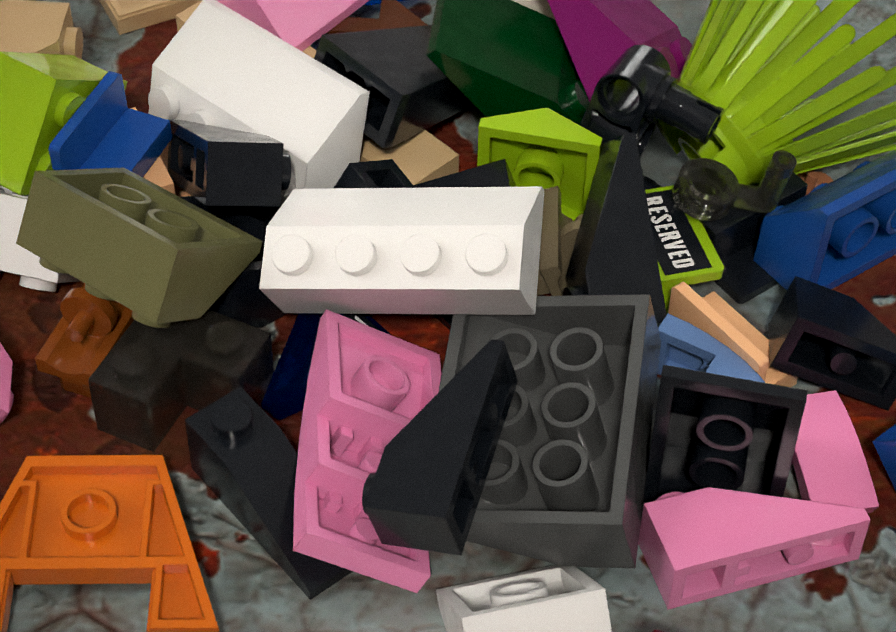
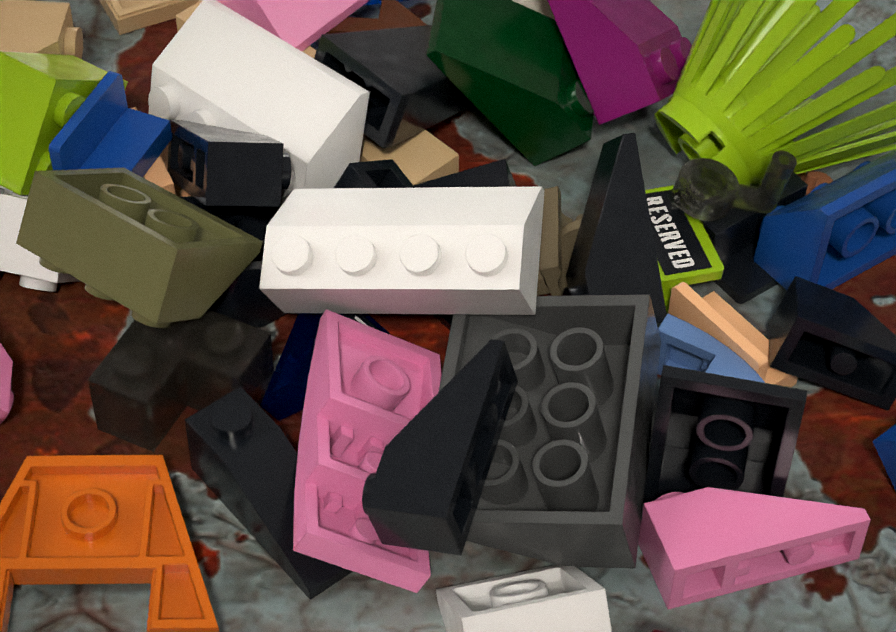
dark orange hips [35,283,138,398] -> none
lime slope [477,108,602,221] -> none
black piece [580,45,724,190] -> none
bright pink slope [791,390,879,513] -> none

